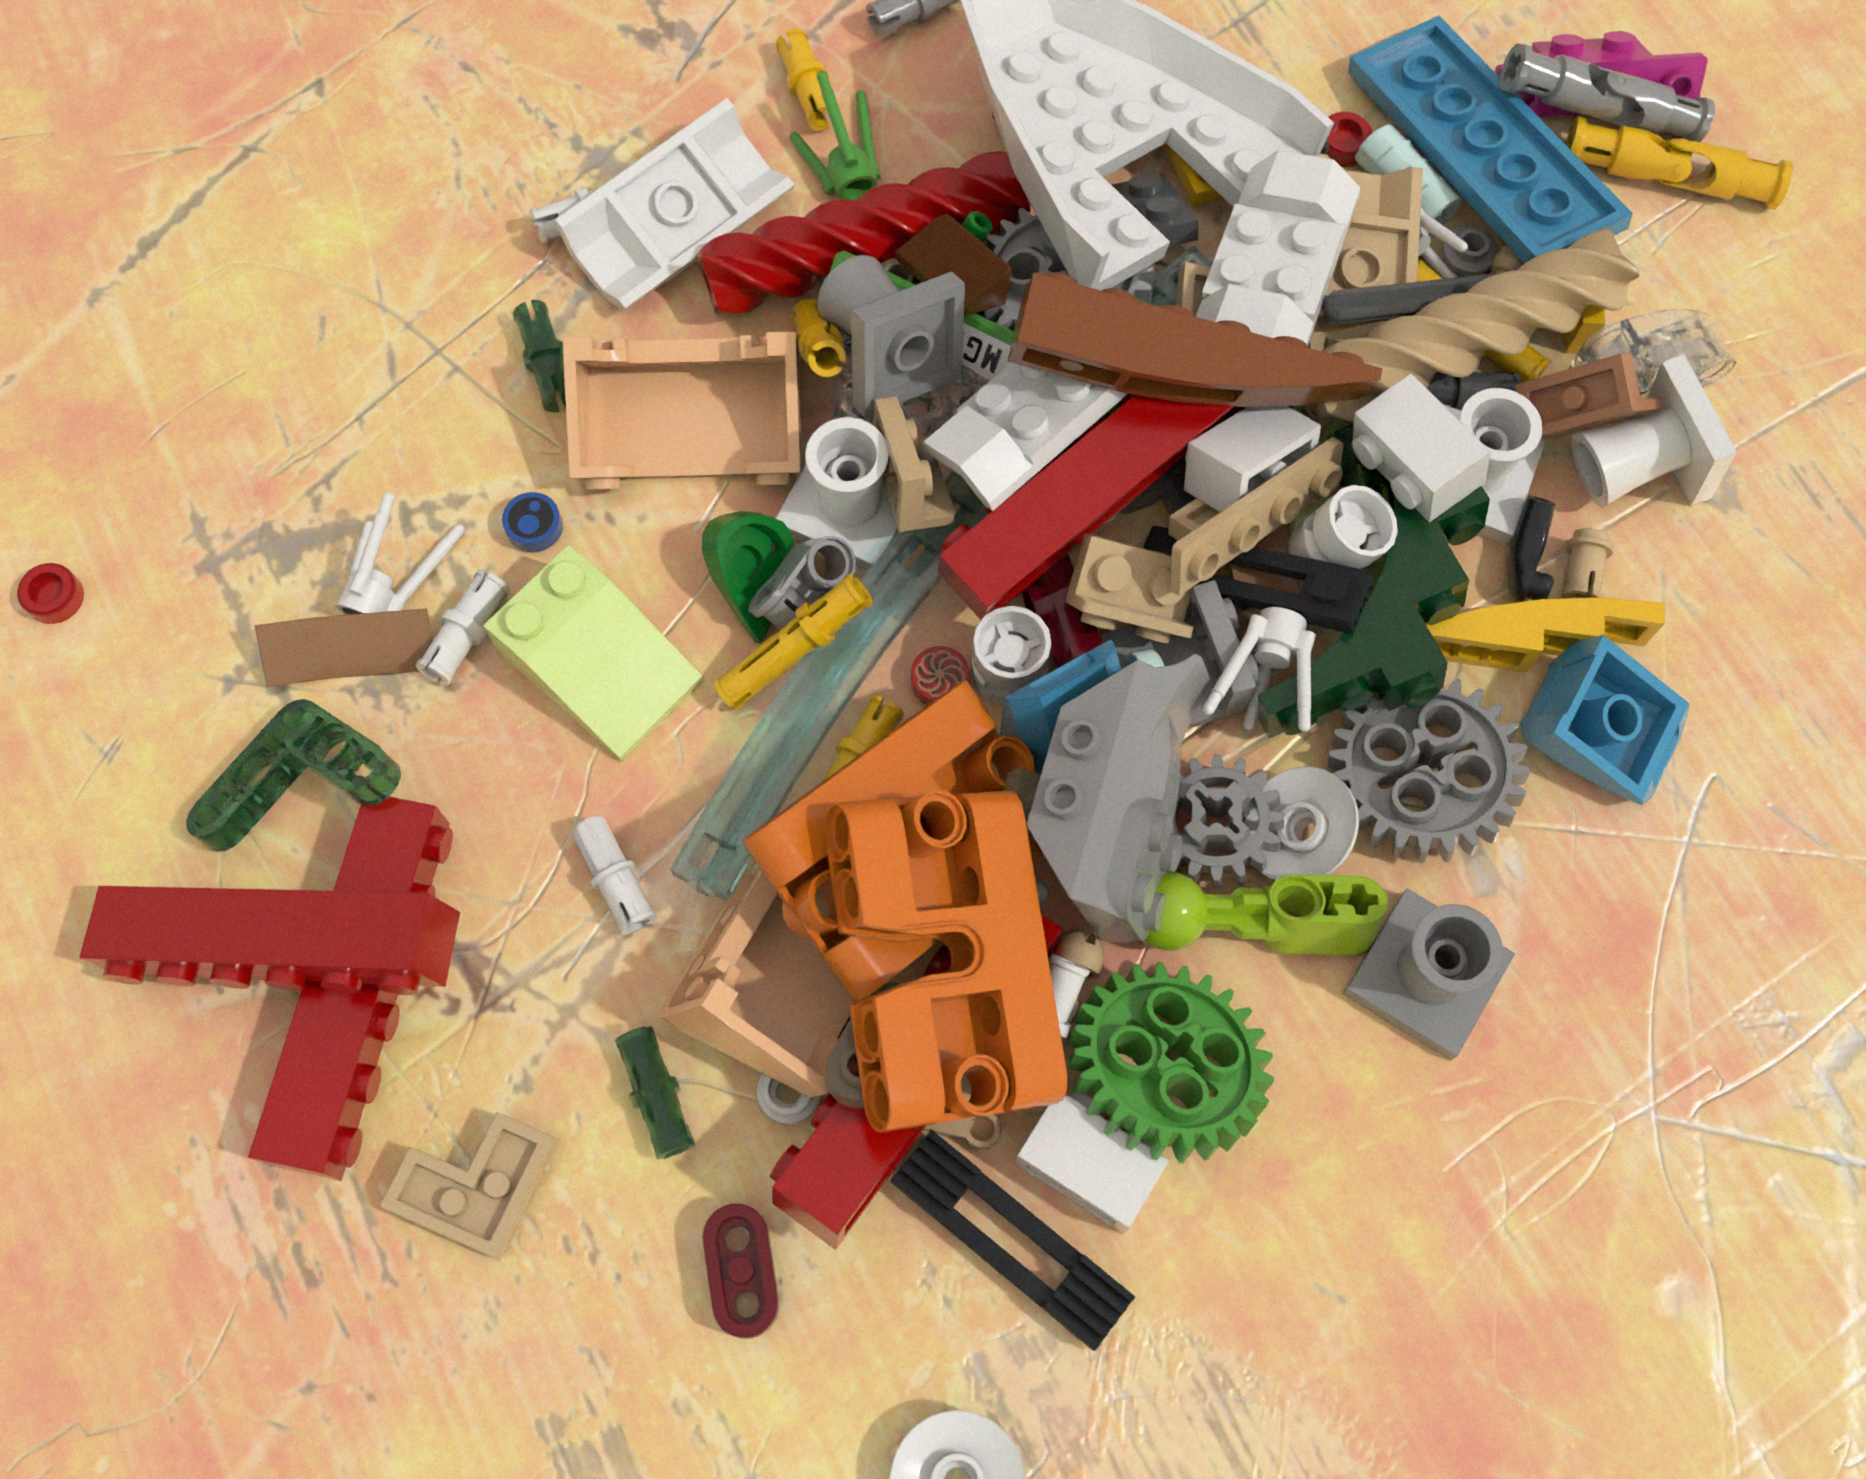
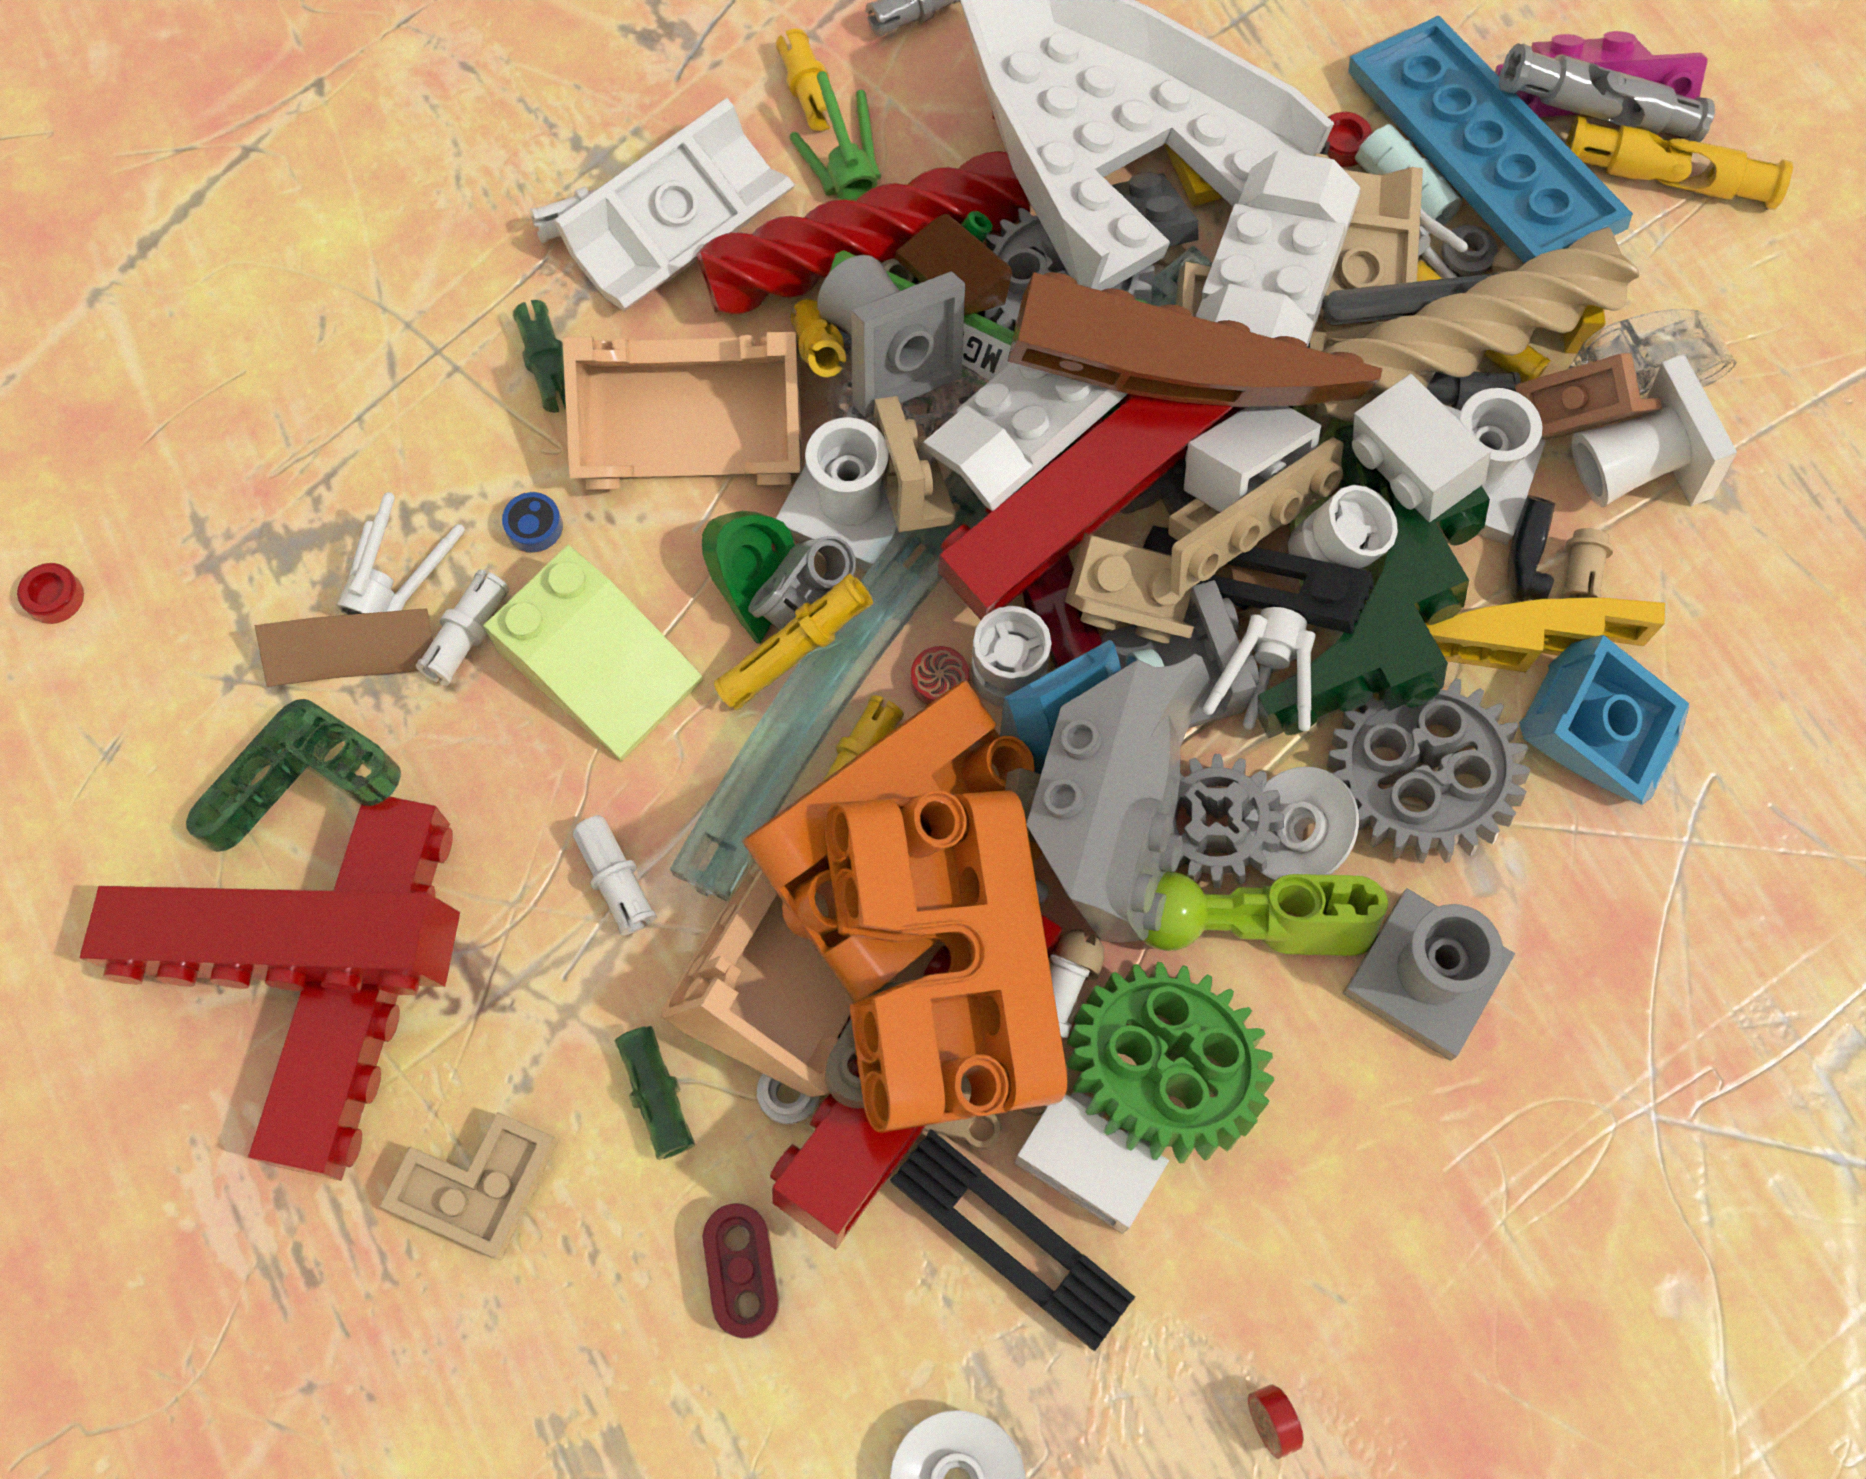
none -> red tile [1248,1384,1304,1459]

